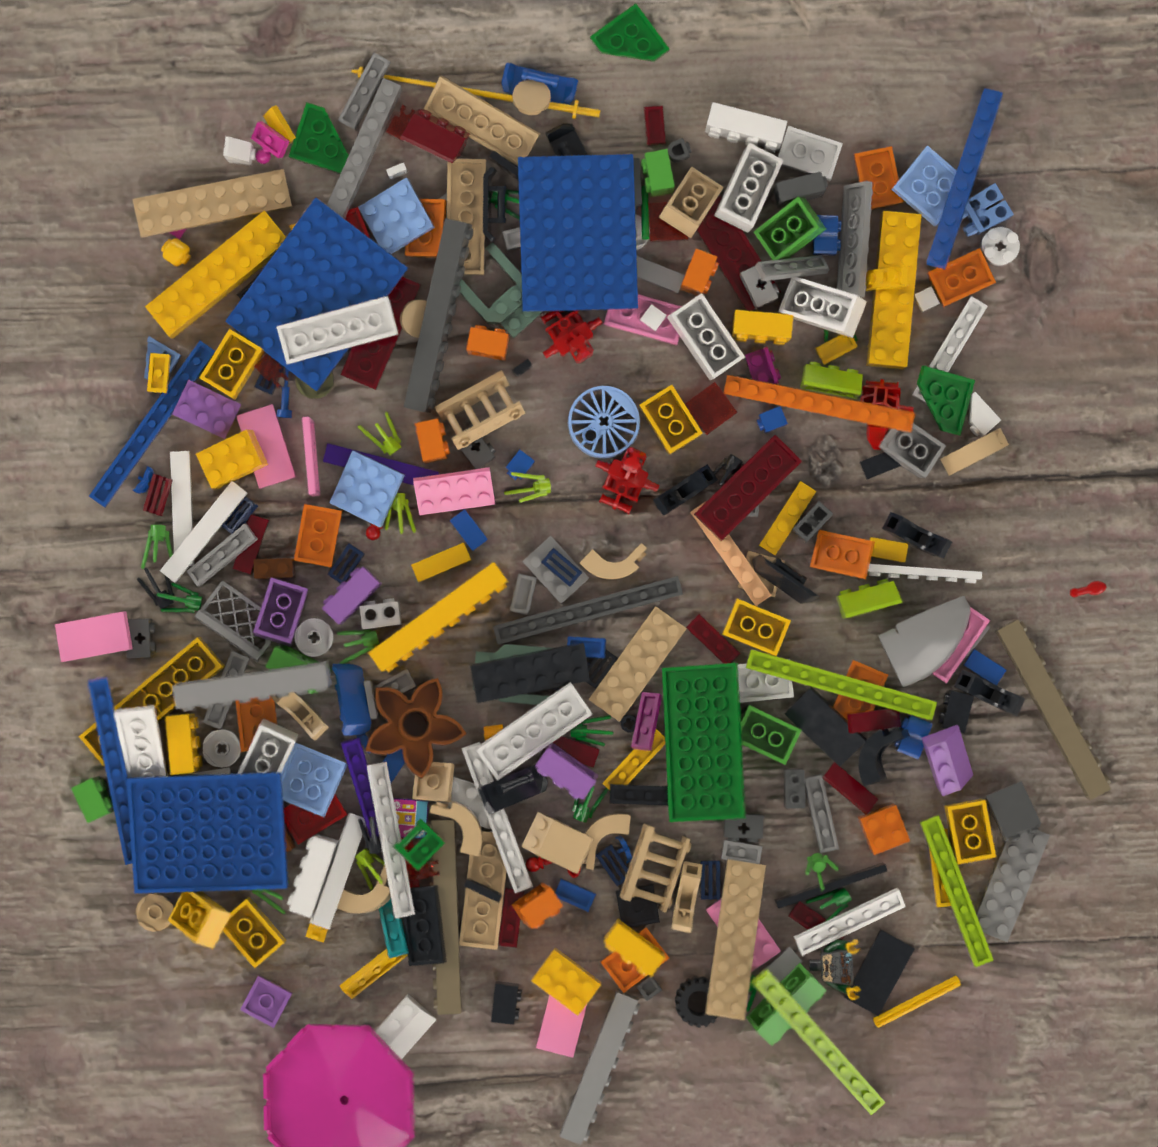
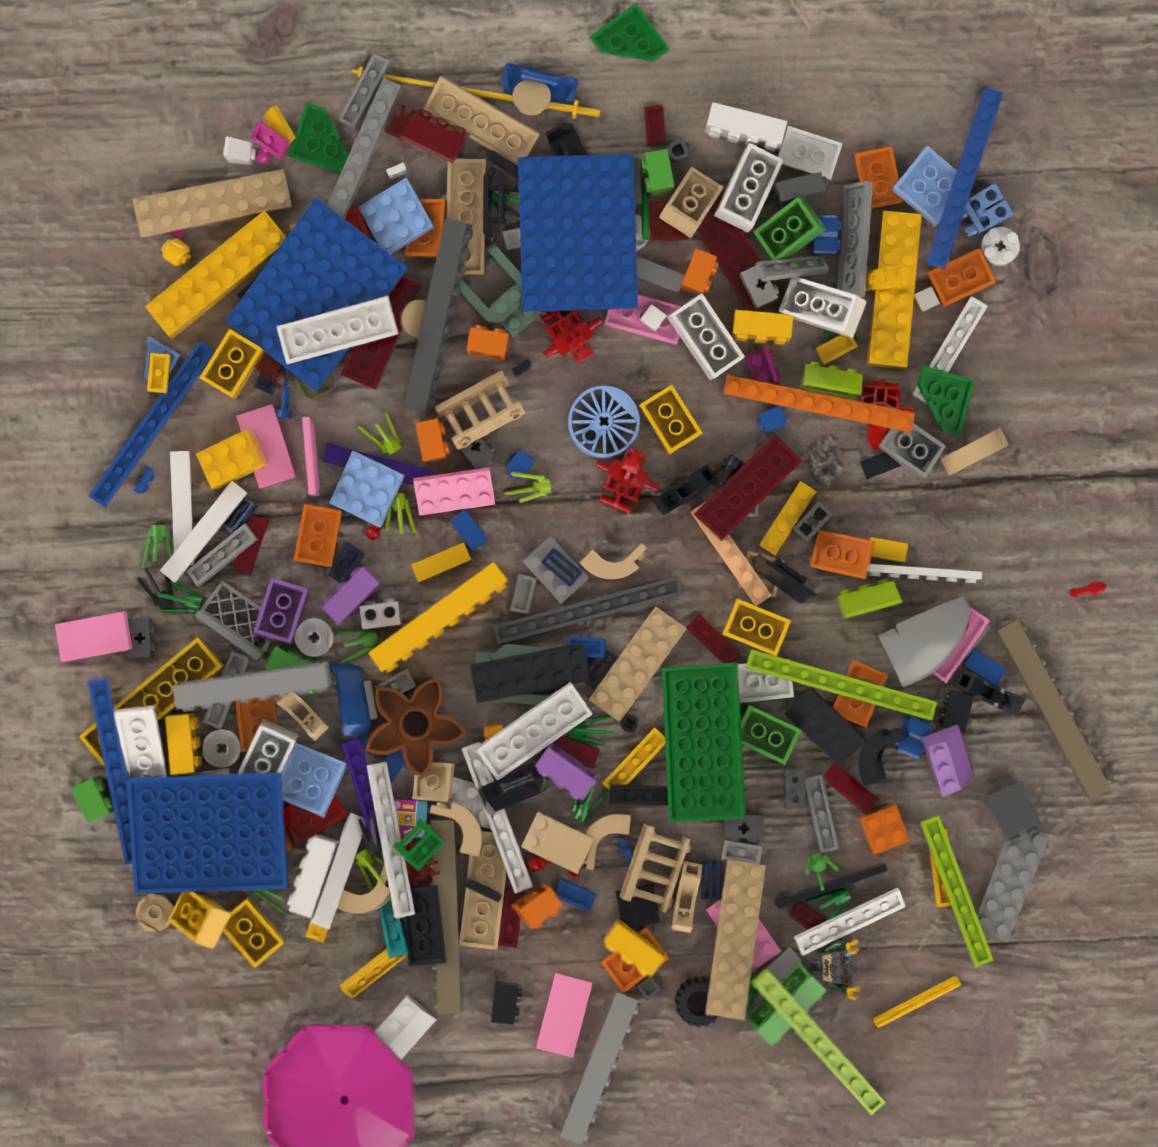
dark red tile [143,474,173,516] -> none
medium lavender plate [172,380,241,439] -> none
medium lavender plate [240,975,292,1028] -> none
reddish brown brick [254,558,295,579] -> none
yellow brick [531,947,601,1016] -> none
dark blue tile [595,844,628,887] -> none
magenta plate [631,692,662,751] -> none
clear red plate [685,382,738,436] -> none
black tile [844,929,915,1016] -> none
dark red tile [847,708,901,733] -> none
black arch [882,512,952,559] -> none
yellow brick [944,799,996,864] -> none
white slope [968,392,1001,437] -> none

